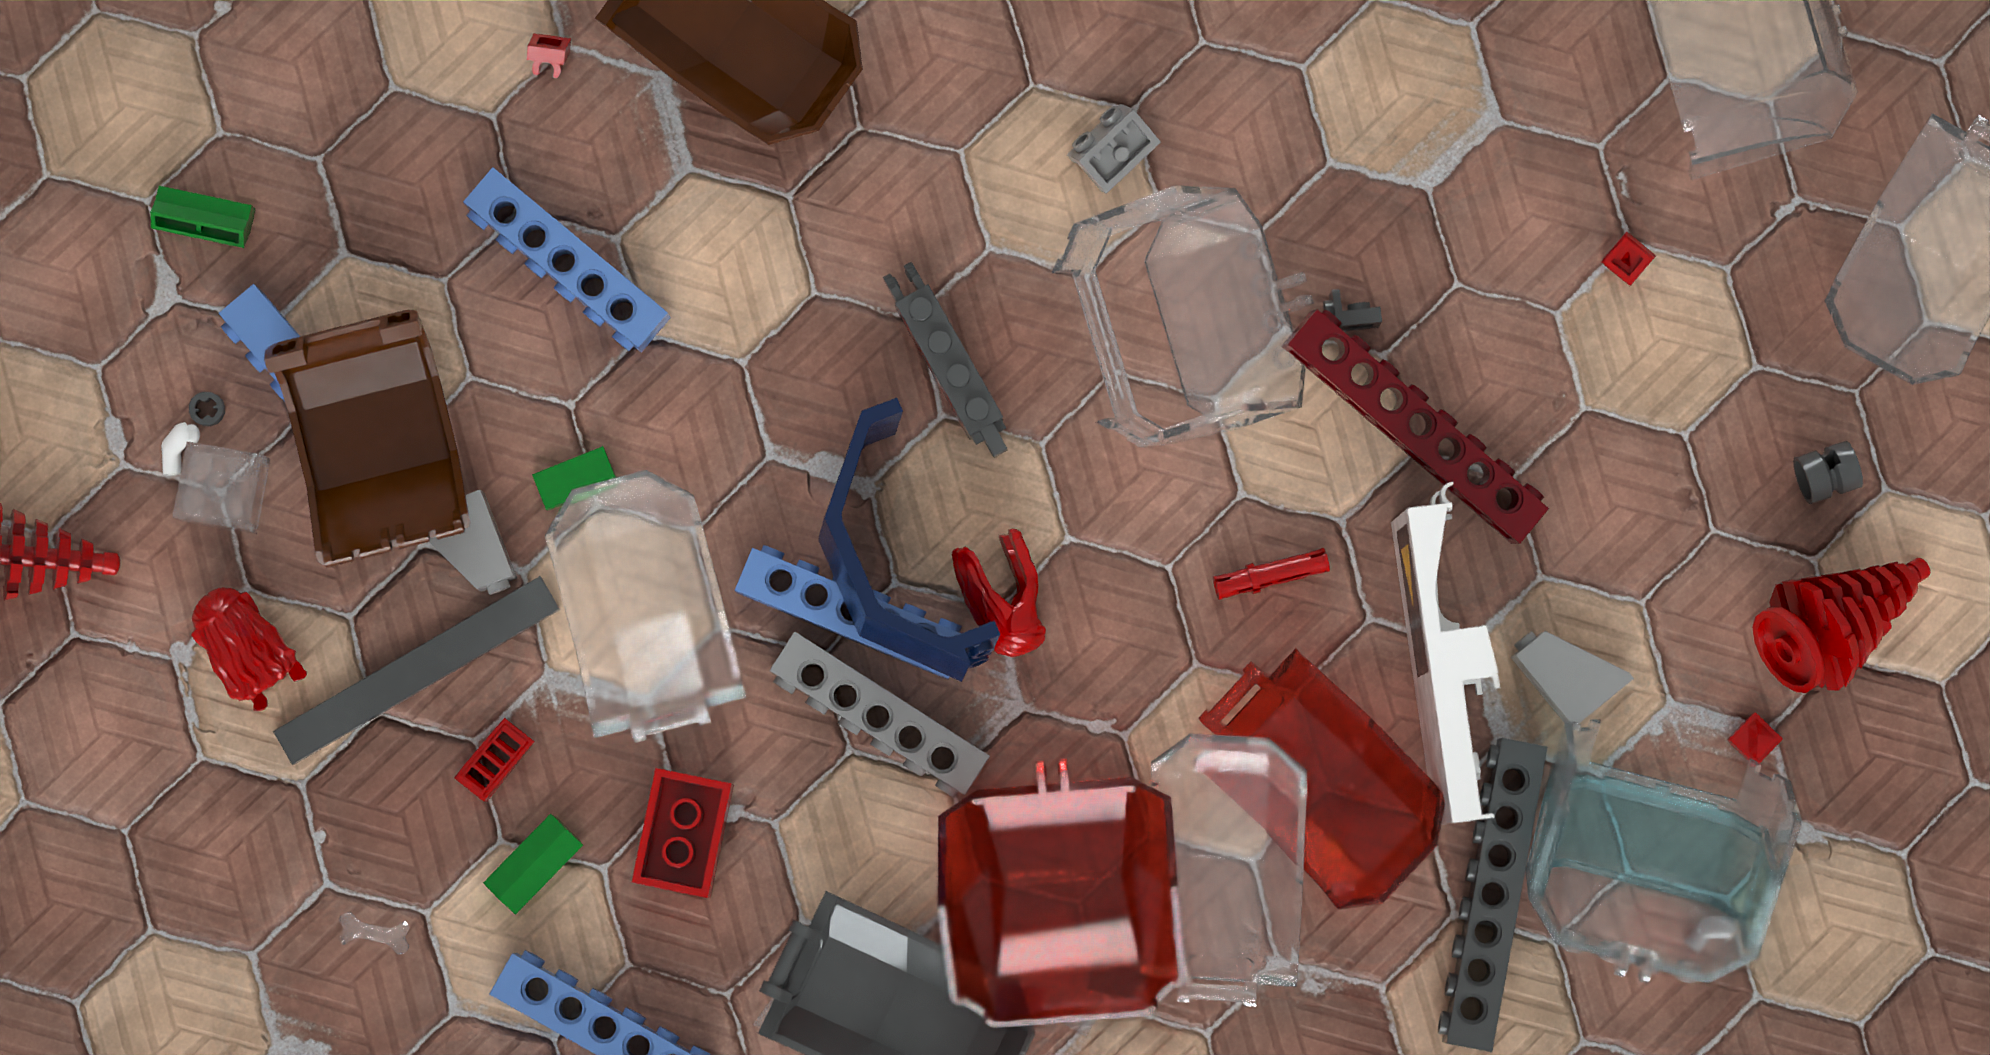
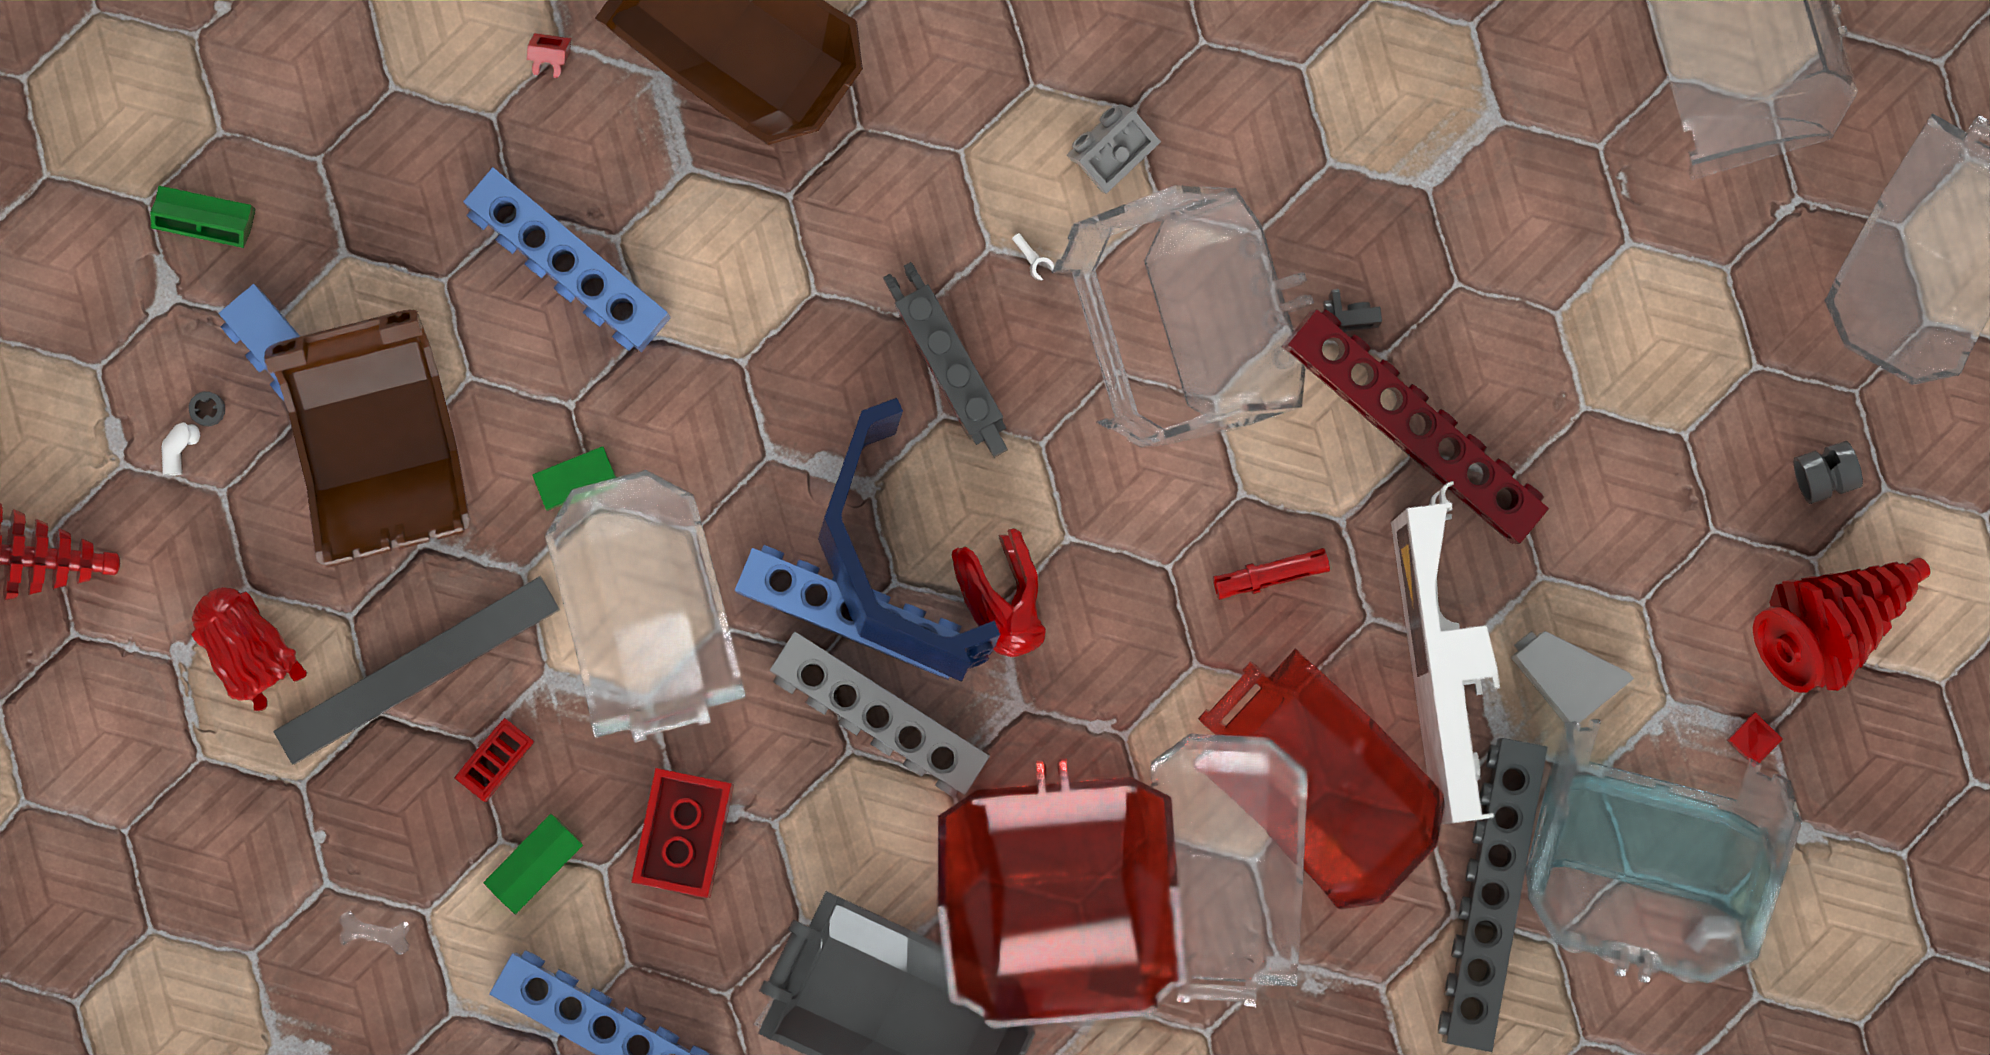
clear brick [172,442,270,534] -> none
light grey slope [429,490,517,595] -> none
red tile [1601,232,1656,286] -> none
none -> white hand [1012,233,1055,280]

